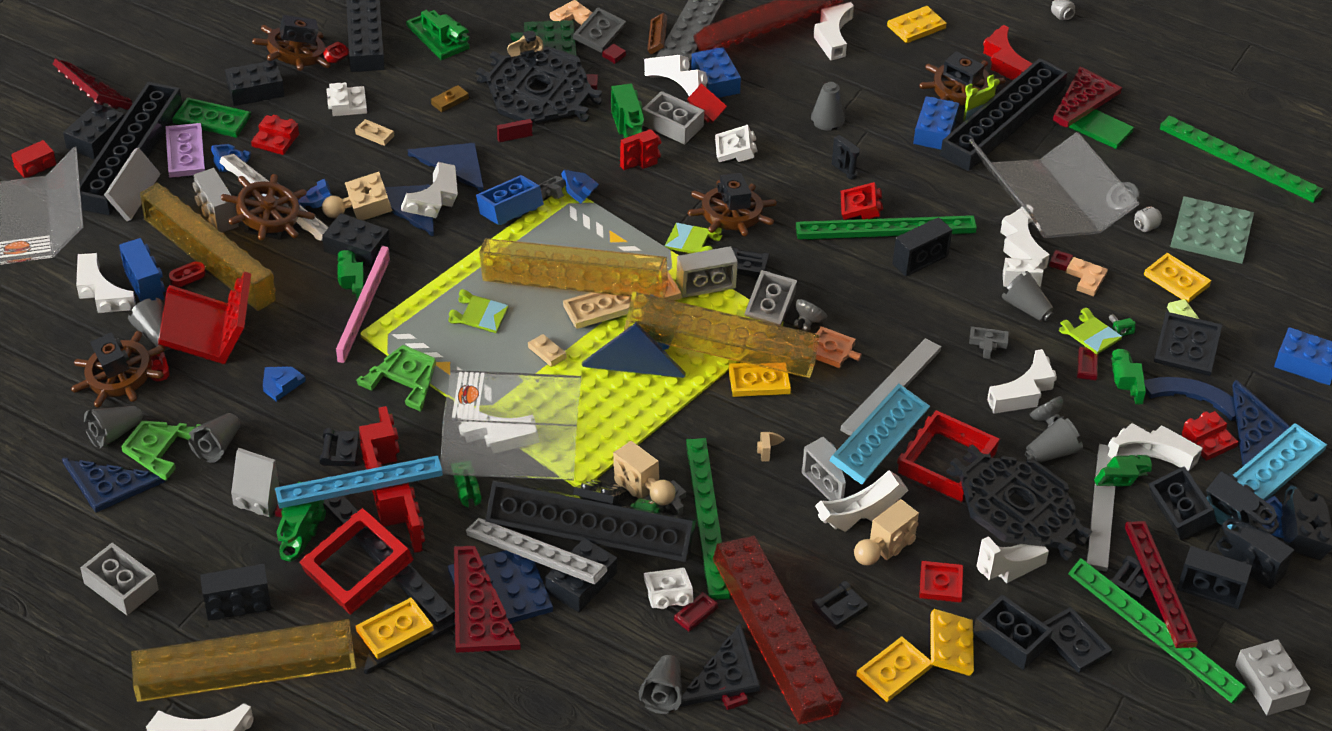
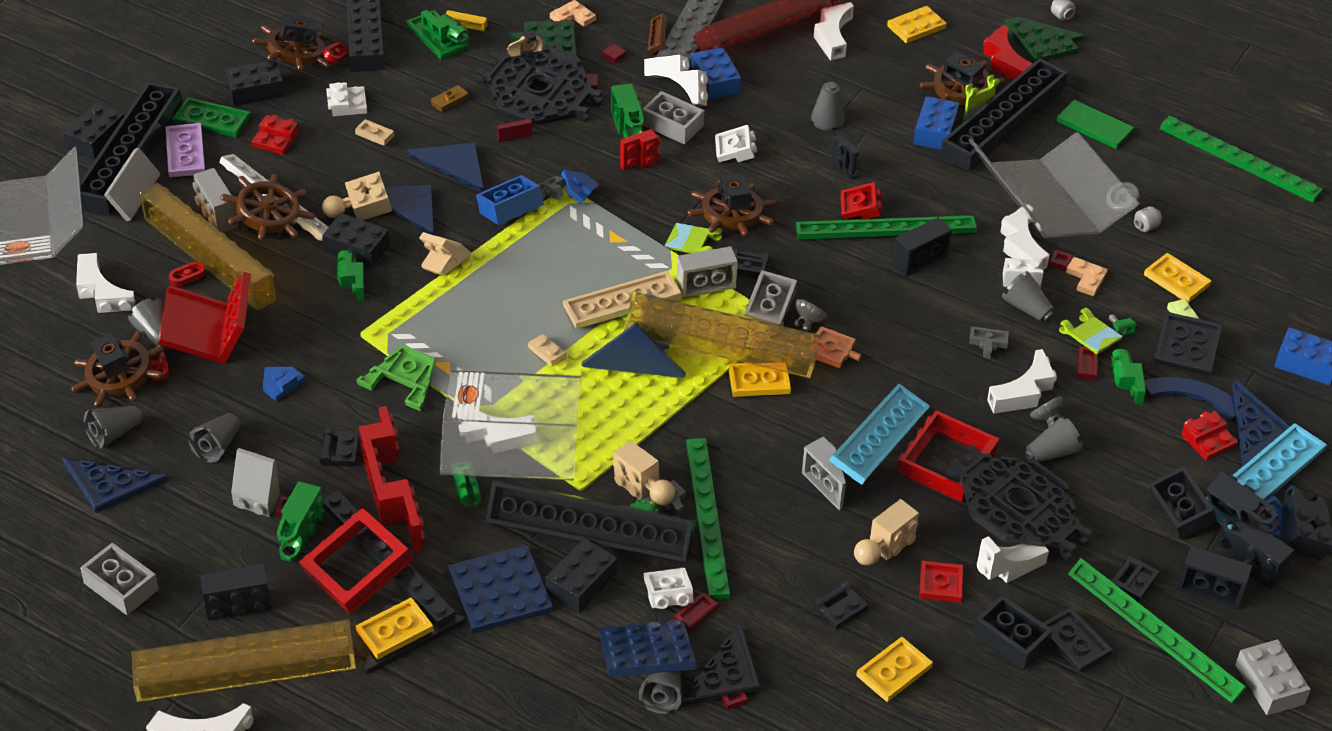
red brick [11,140,56,179] -> none
dark red wing [53,58,133,110] -> none
blue brick [119,238,165,302] -> none
bright green wing [122,421,201,480] -> none
blue plate [211,144,251,172] -> none
dark azure plate [275,456,443,509] -> none
blue plate [298,179,332,208] -> none
bright pink tile [336,246,390,363] -> none
white arch [401,162,458,218] -> none
lime flag [448,289,508,333] -> none
dark red wing [454,546,521,653] -> none
light grey tile [466,518,607,584] -> none
clear yellow brick [479,238,668,299] -> none
dark grey plate [573,7,626,53] -> none
black plate [573,479,627,504] -> none
red brick [687,83,727,124] -> none
clear red brick [713,535,843,725] -> none
tan plate [757,432,784,461] -> none
white arch [815,471,909,532] -> none
light grey tile [840,338,941,436] -> none
yellow plate [931,609,974,676] -> none
dark red wing [1053,66,1122,127] -> none
light grey tile [1087,444,1115,572] -> none
green plate [1094,455,1152,486] -> none
white arch [1108,423,1203,472] -> none
dark red tile [1125,521,1198,648] -> none
sand green plate [1170,196,1254,264] -> none
none -> tan piece [419,232,471,275]
none -> yellow piece [446,10,487,32]
none -> dark blue plate [600,620,696,677]
none -> dark green wing [1003,17,1083,63]

